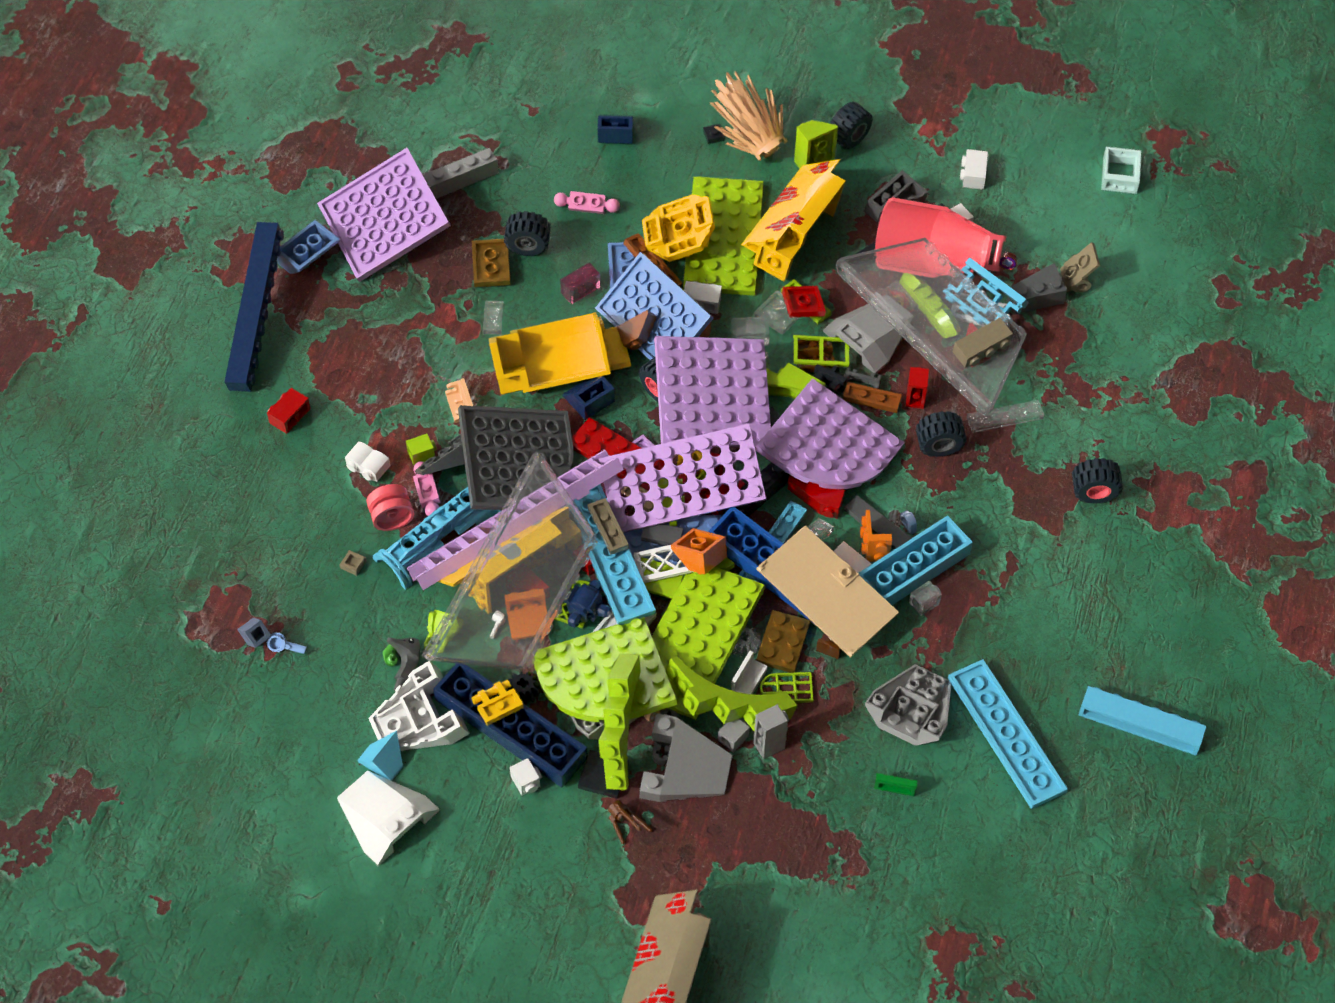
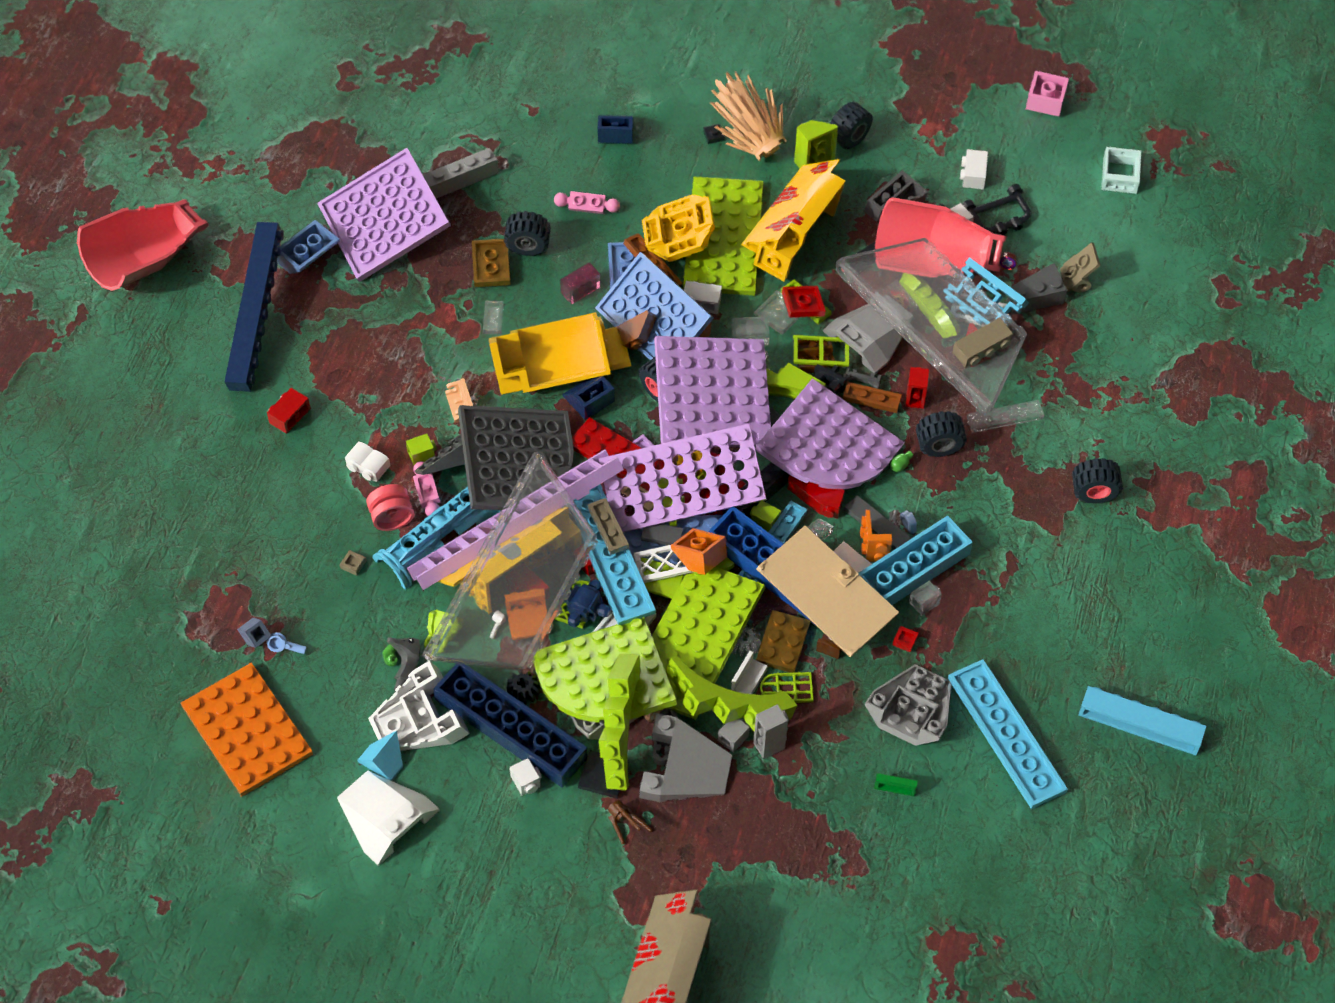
yellow plate [471,680,524,726] -> none
none -> coral windscreen [77,199,209,290]
none -> orange plate [181,662,313,797]
none -> lime brick [750,501,781,532]
none -> bright green cylinder [890,451,913,472]
none -> red plate [892,626,919,653]
none -> black bar [962,184,1031,236]
none -> bright pink brick [1026,71,1069,116]

